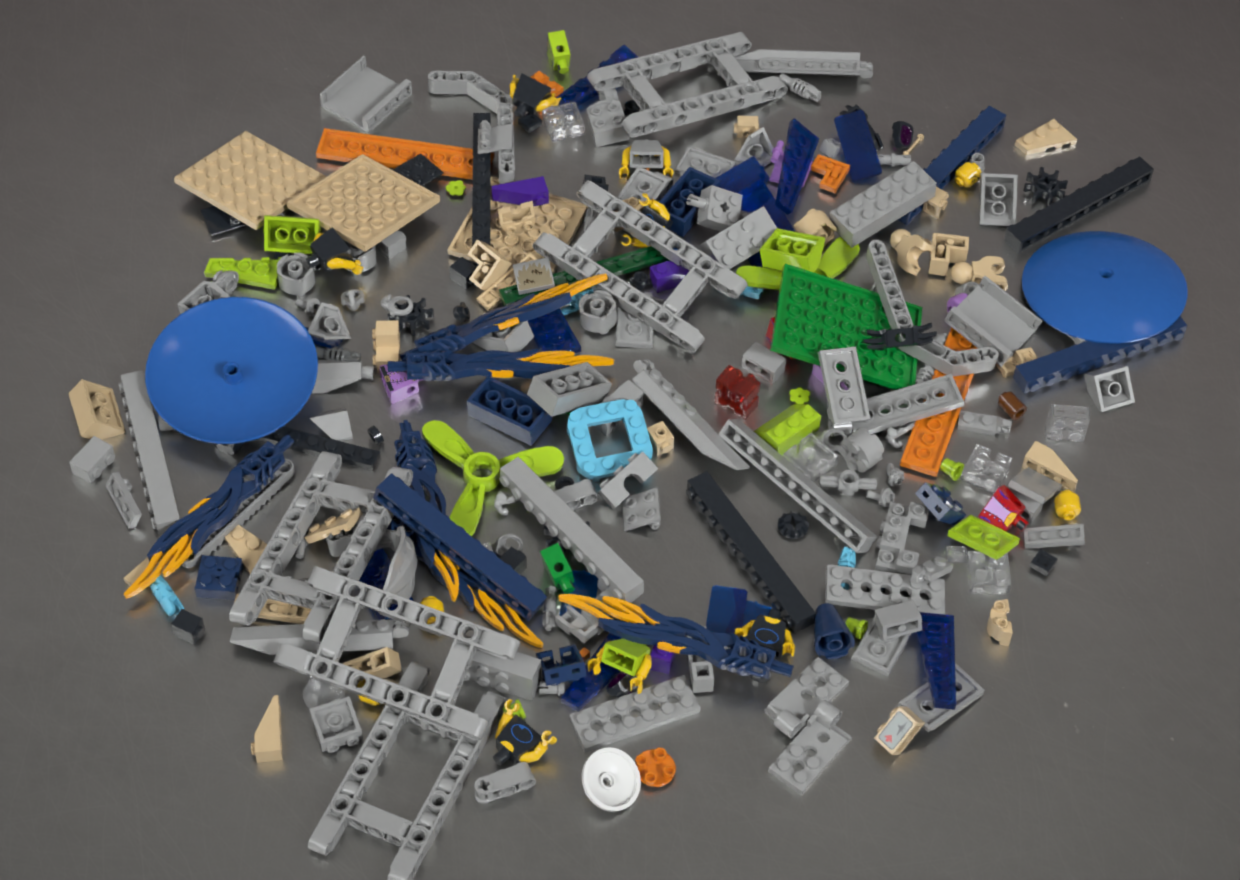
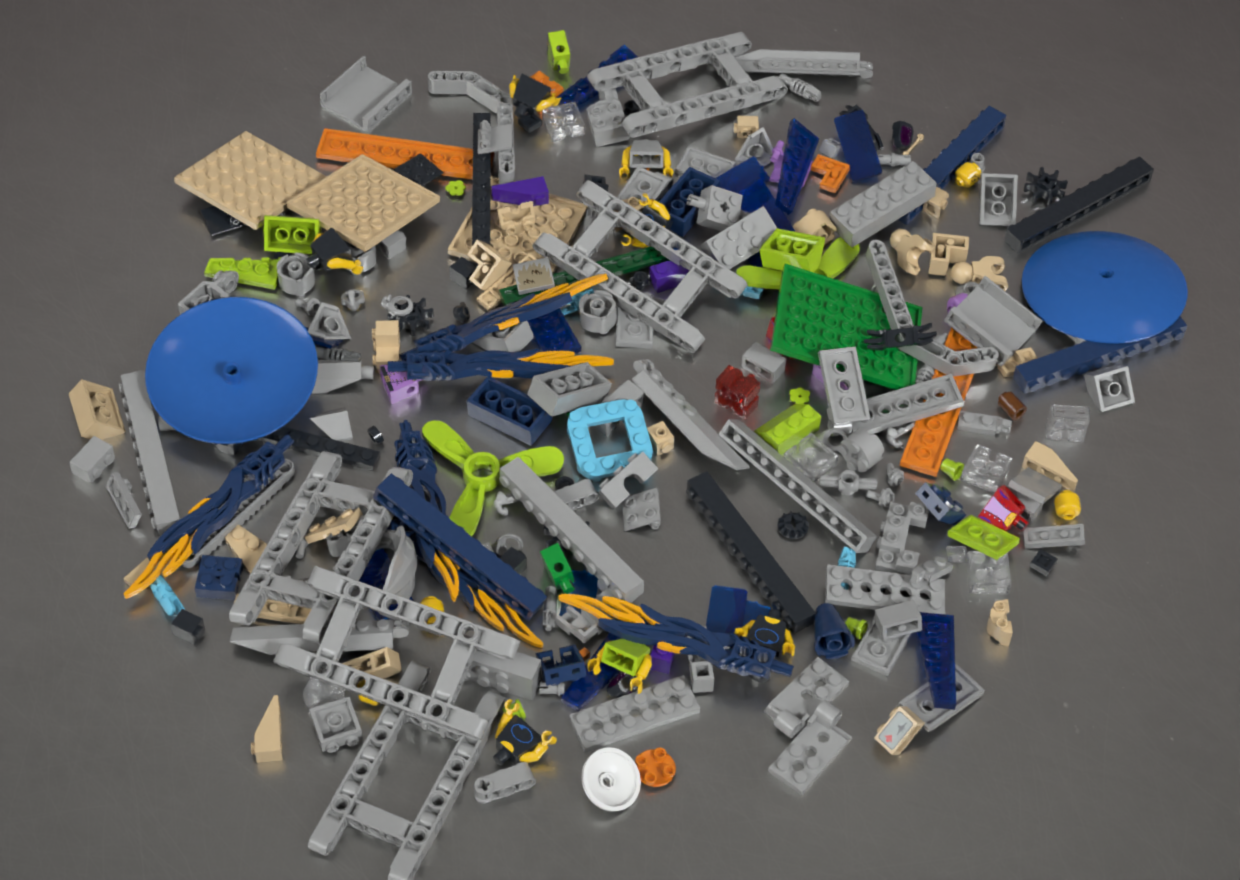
tan wing [1015,119,1077,155] -> none

